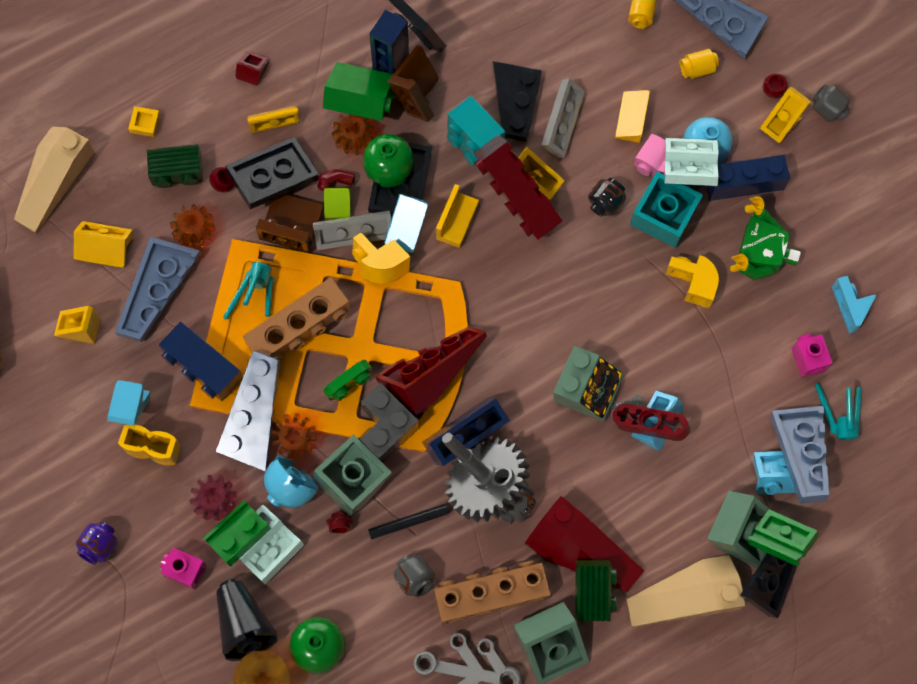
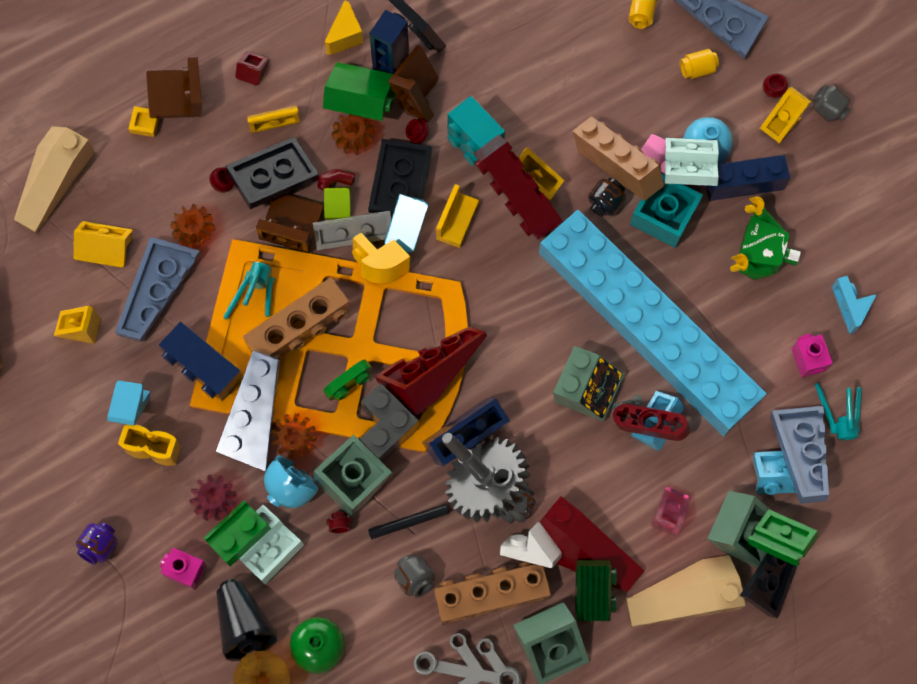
dark green brick [146,144,203,188] -> none
green cylinder [363,134,414,187] -> none
black wing [493,61,542,142] -> none
light grey plate [541,79,585,158] -> none
yellow slope [615,90,650,143] -> none
yellow brick [665,255,719,309] -> none
none -> reddish brown bracket [146,57,202,118]
none -> yellow slope [325,0,363,55]
none -> dark red plate [405,118,429,144]
none -> white slope [500,522,562,568]
none -> medium azure brick [539,210,767,437]
none -> medium nougat brick [572,116,664,201]
none -> clear pink slope [650,486,691,536]

